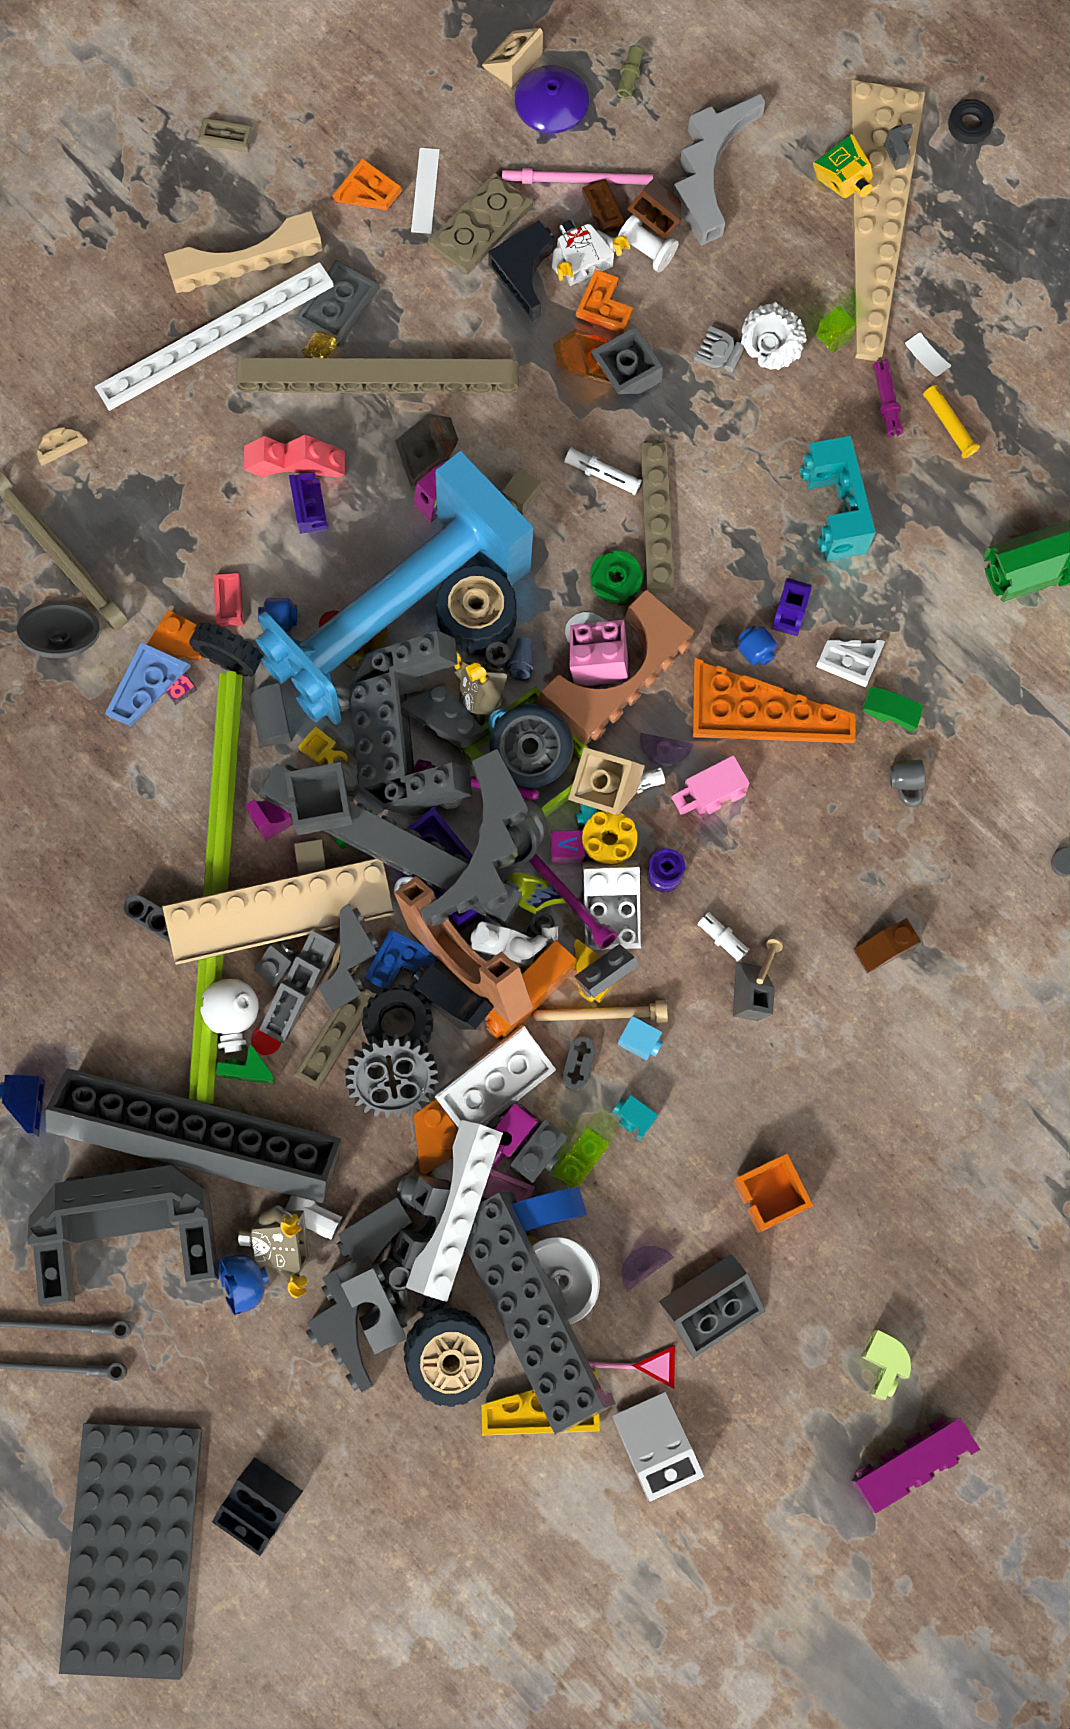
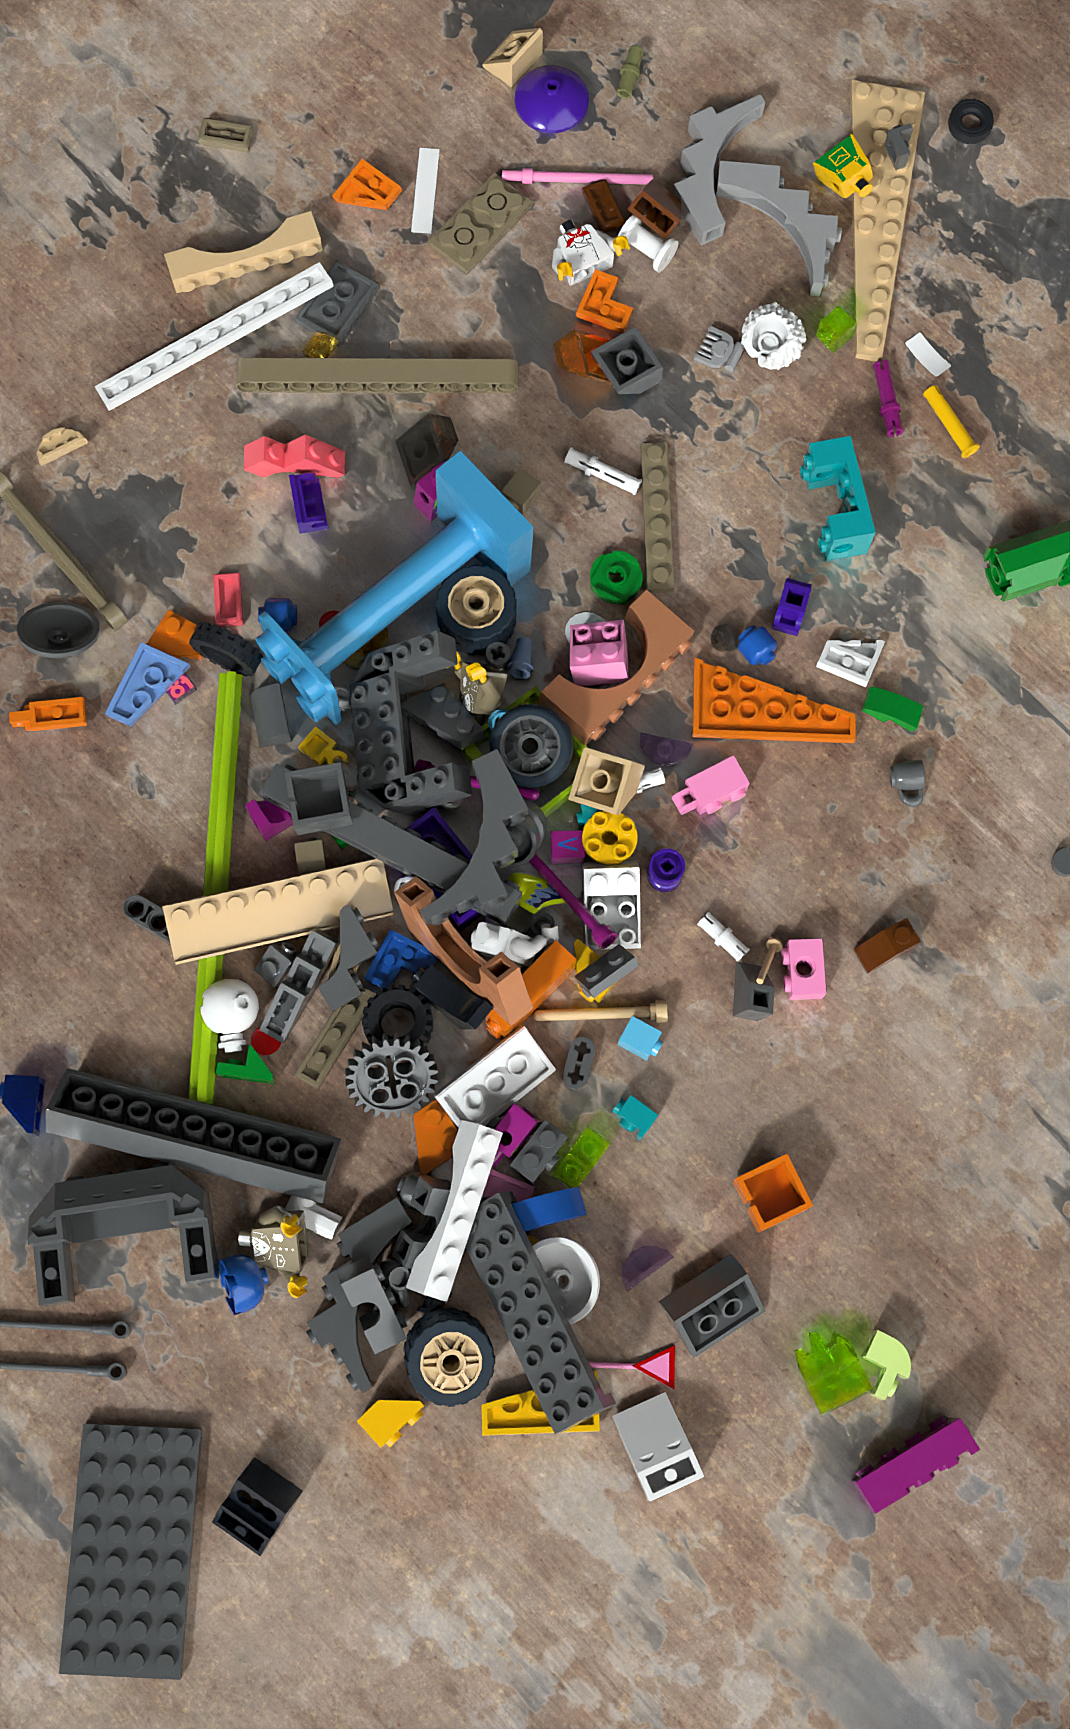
black arch [488,220,554,321] -> none
none -> orange hinge [9,697,87,731]
none -> yellow slope [357,1400,425,1448]
none -> light grey arch [716,161,842,297]
none -> bright pink brick [781,939,826,1000]
none -> clear neon green plate [794,1331,873,1416]

